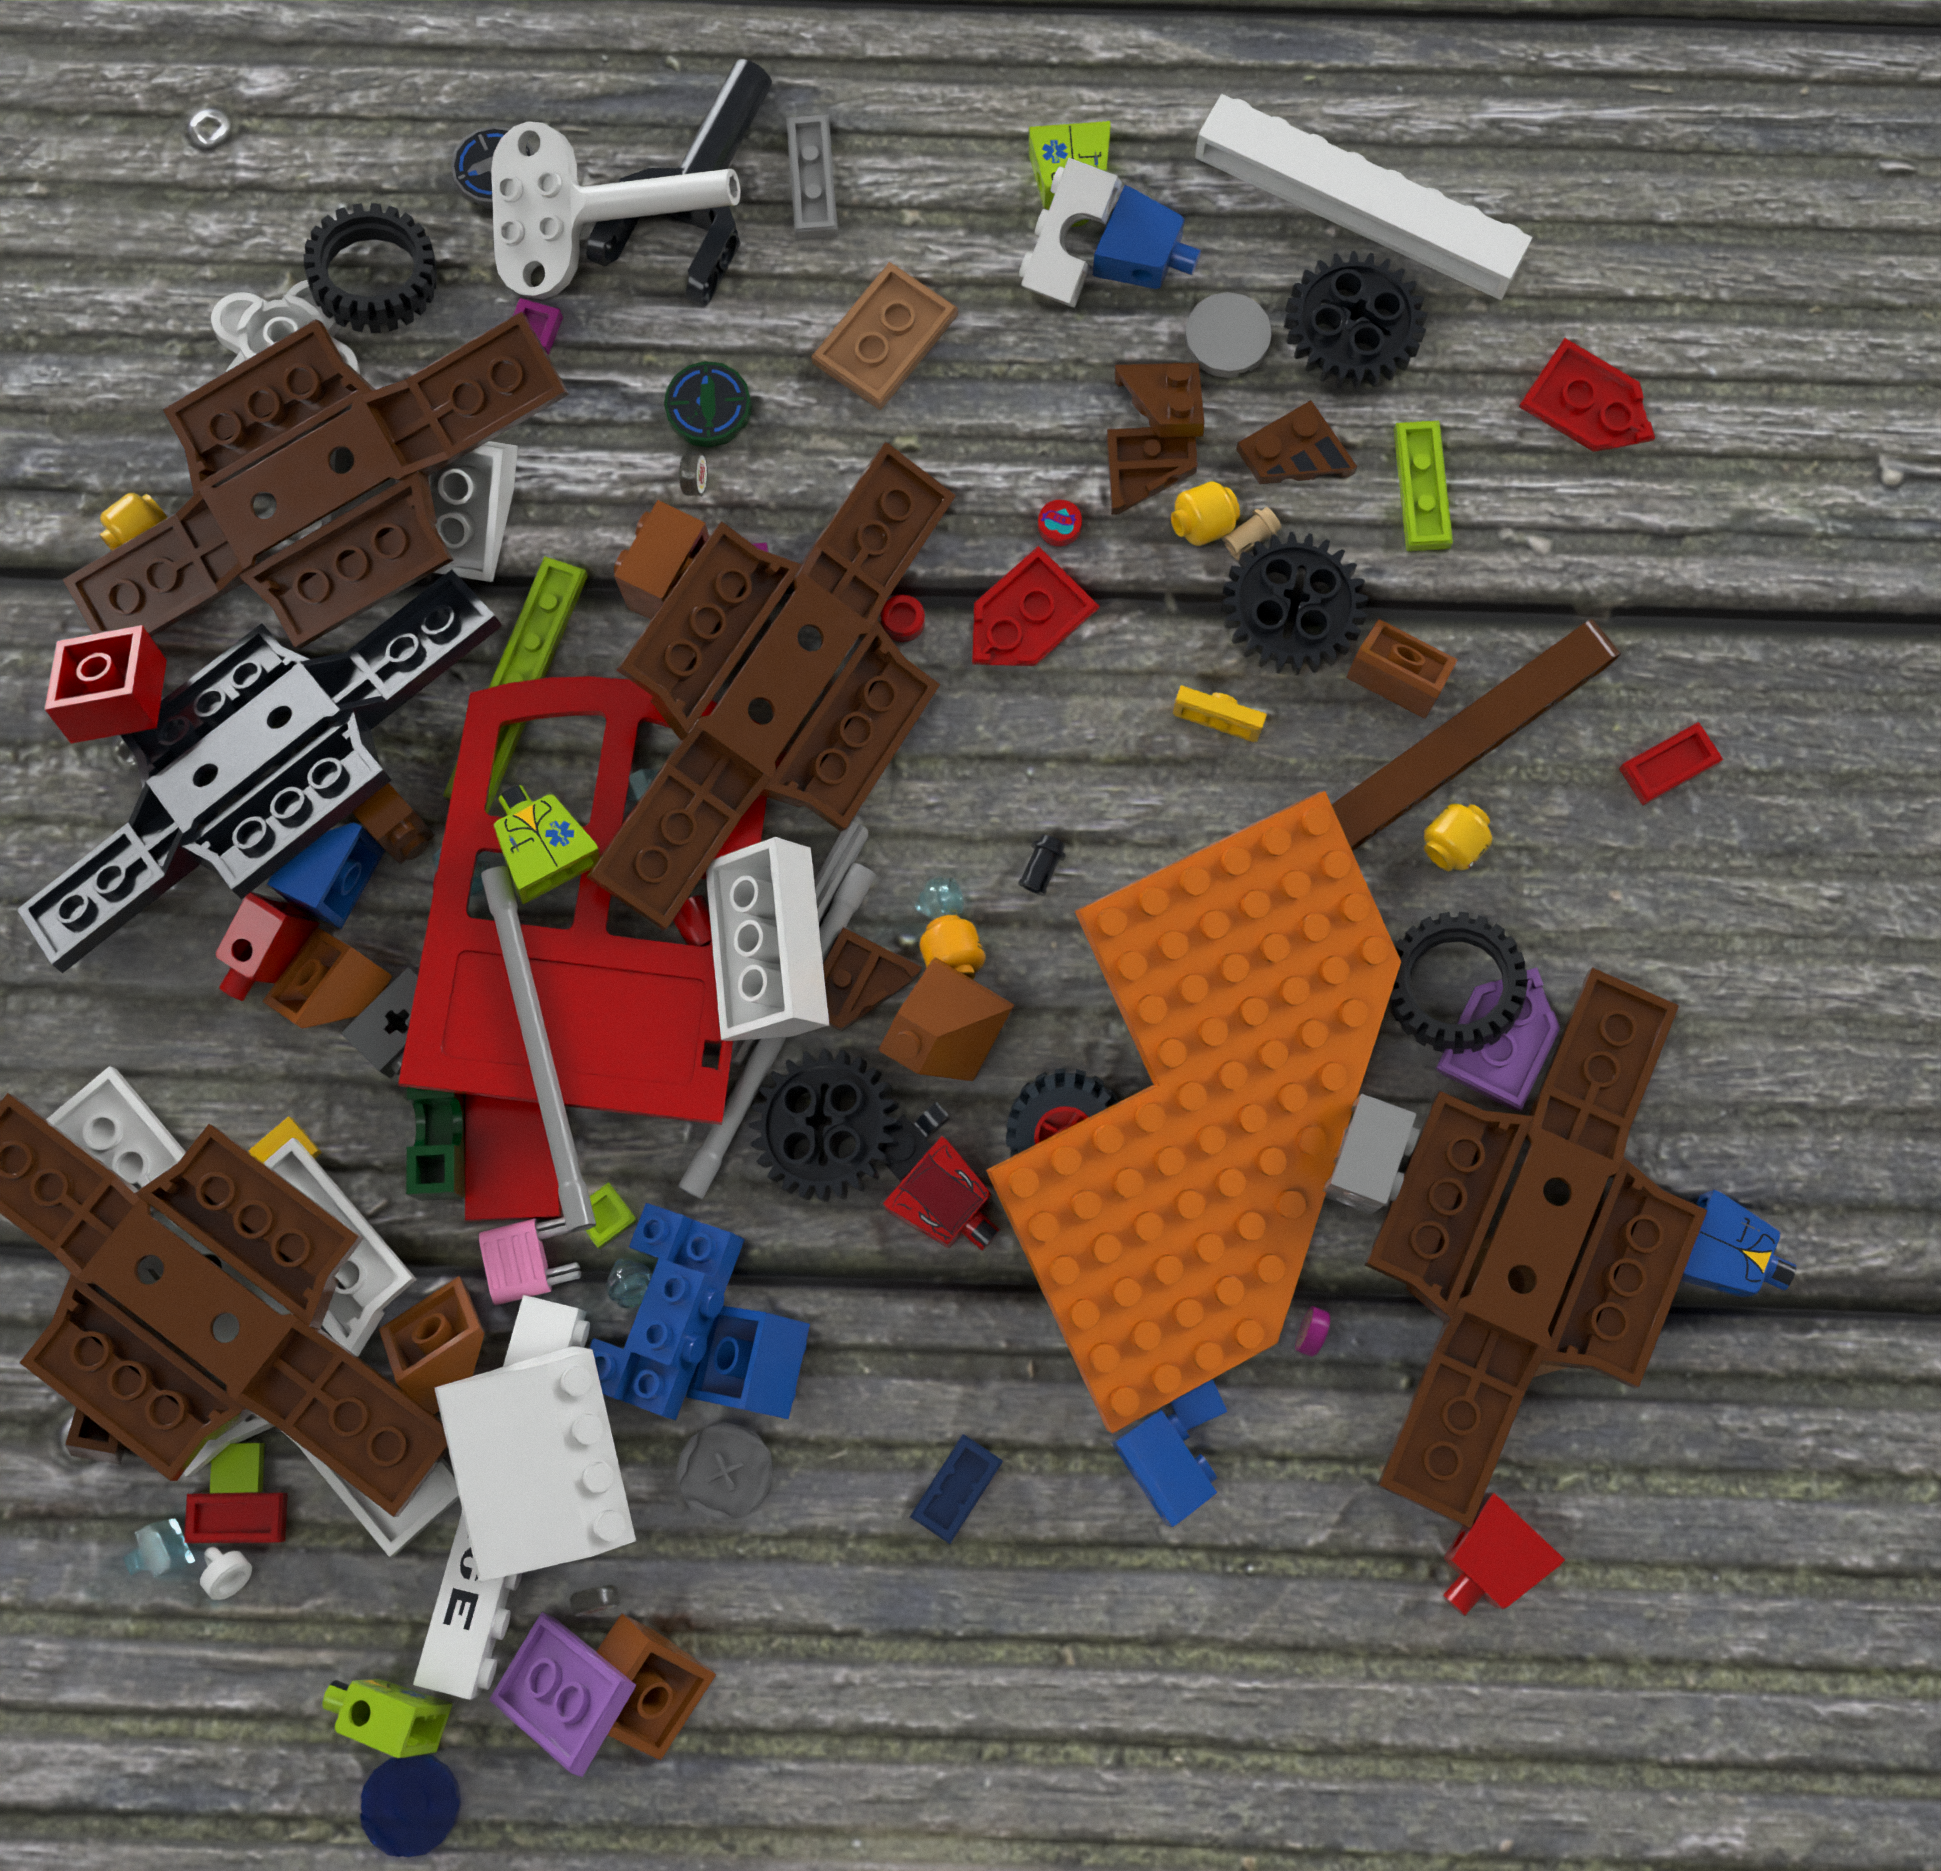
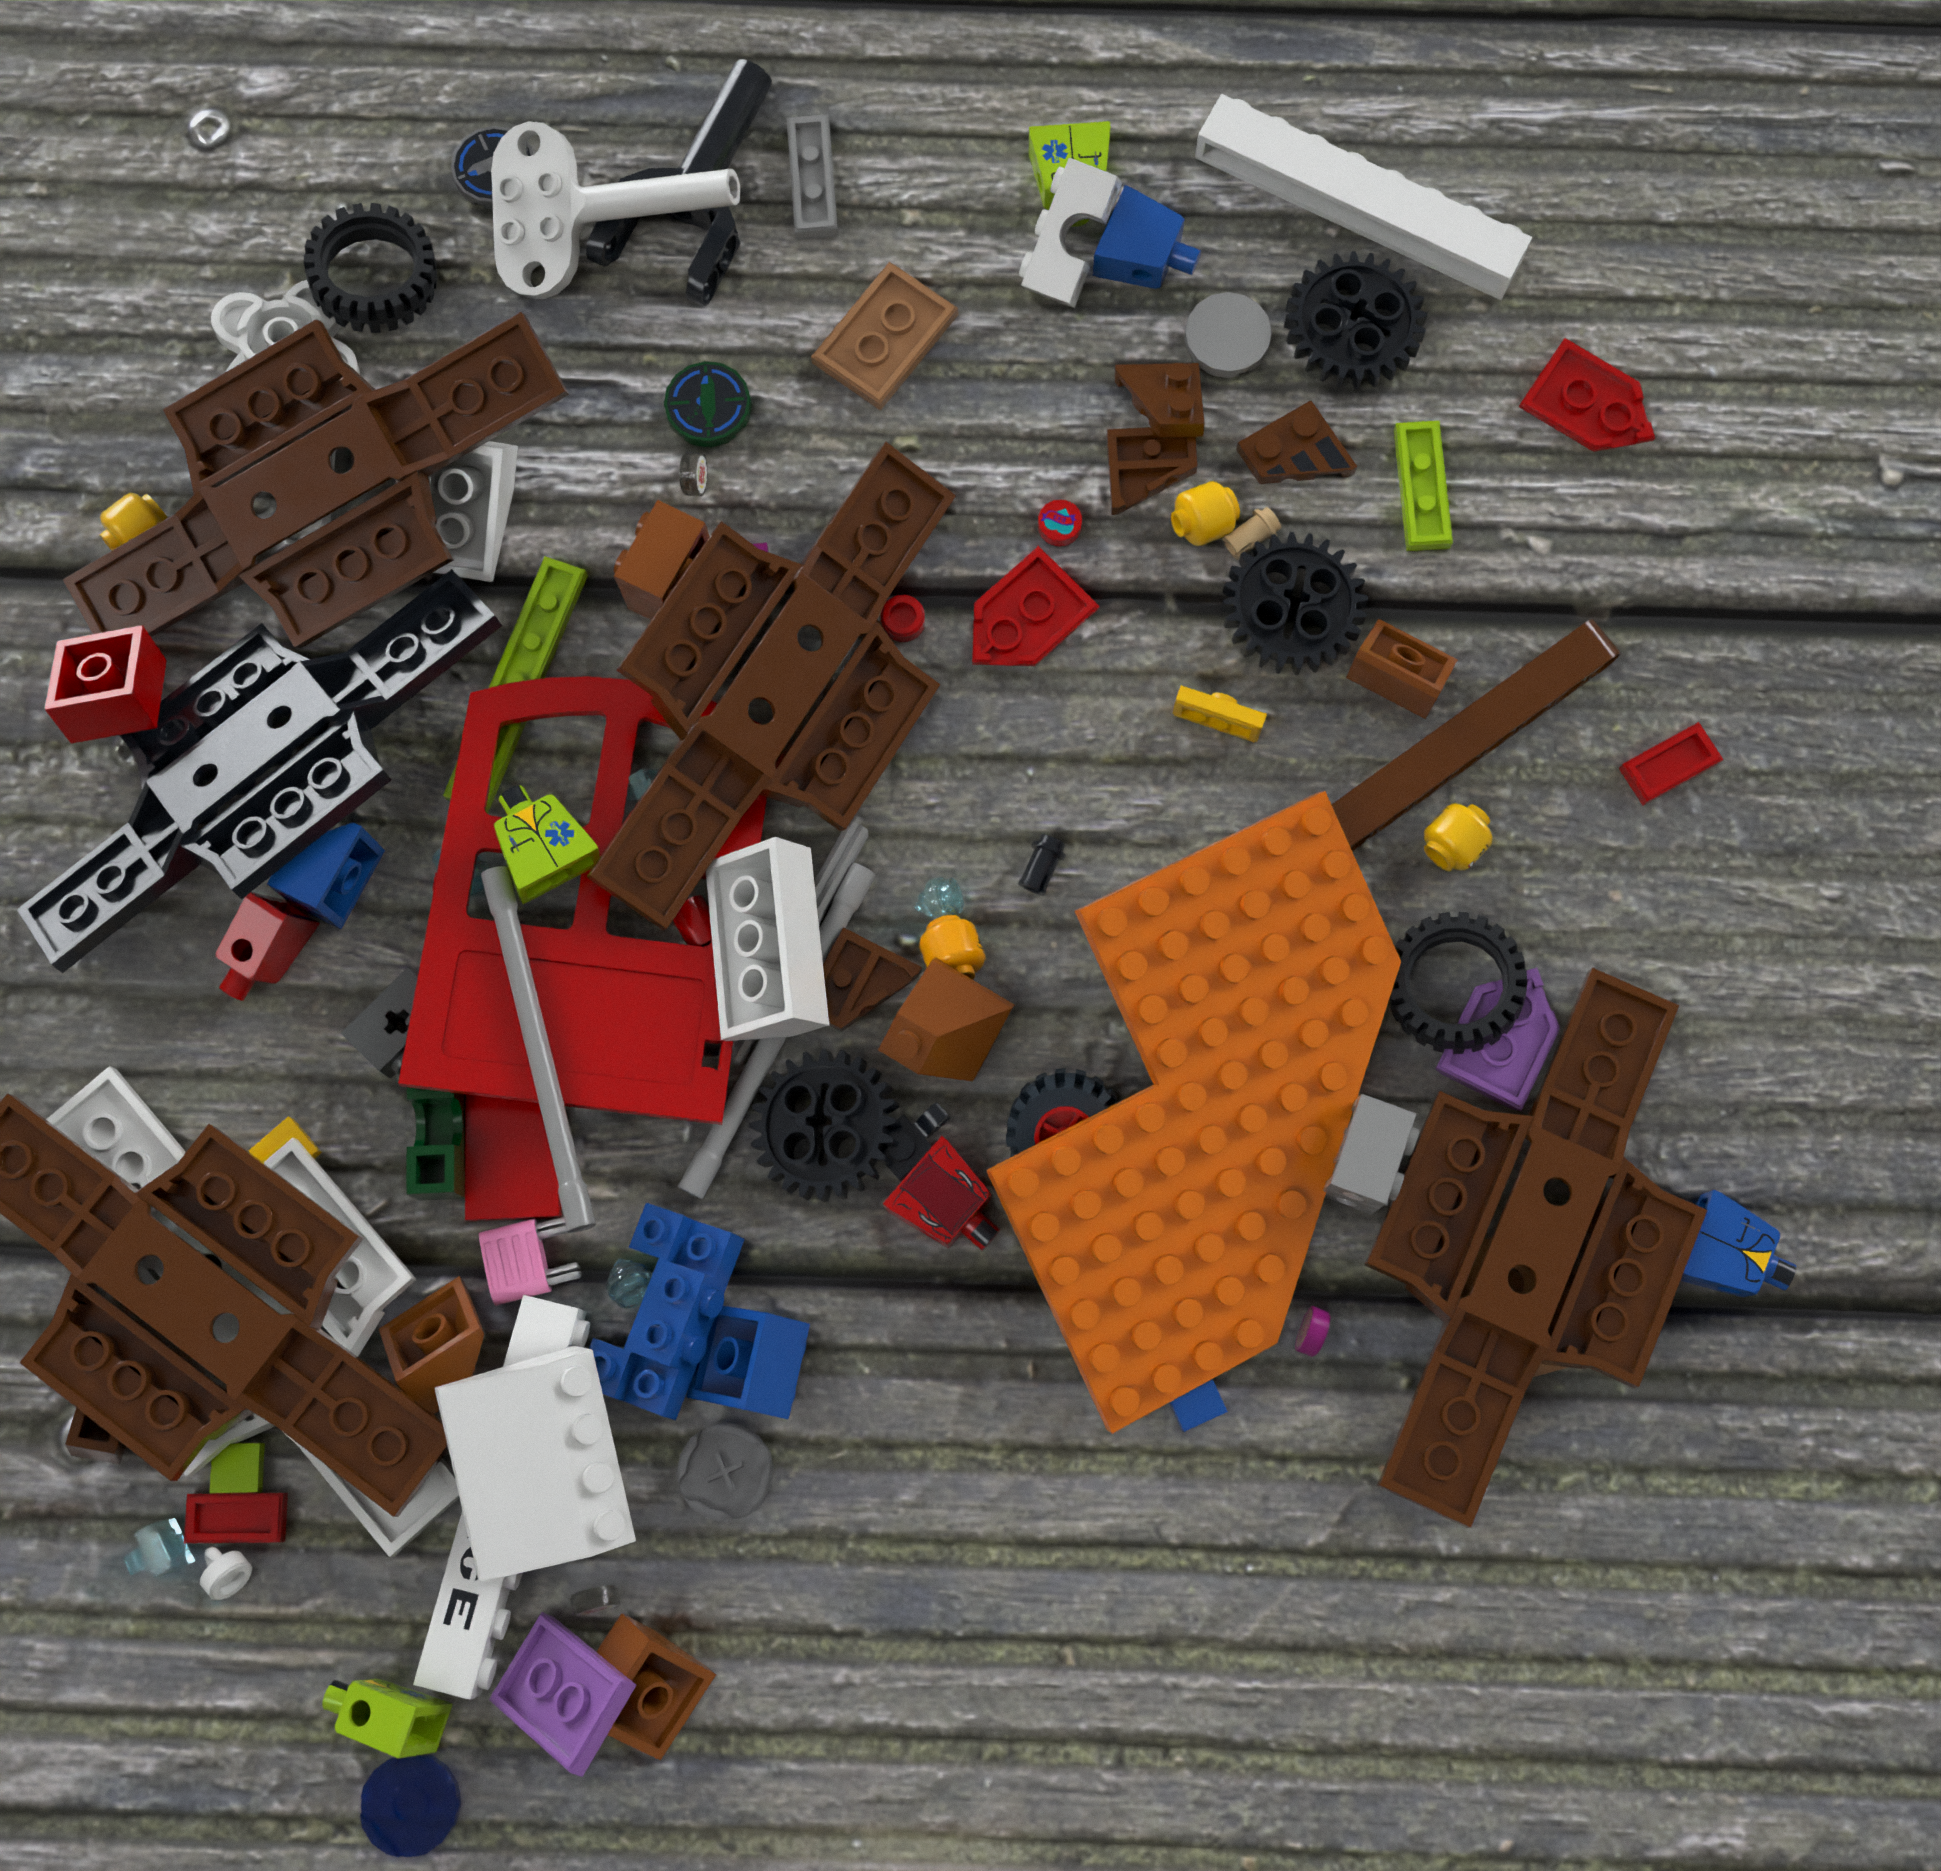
dark orange slope [262,927,393,1029] -> none
reddish brown brick [352,783,435,864] -> none
magenta tile [512,298,563,355] -> none
lime tile [585,1182,638,1249] -> none
dark blue plate [910,1434,1003,1544] -> none
blue slope [1111,1409,1218,1527] -> none
red torso [1442,1492,1565,1616] -> none

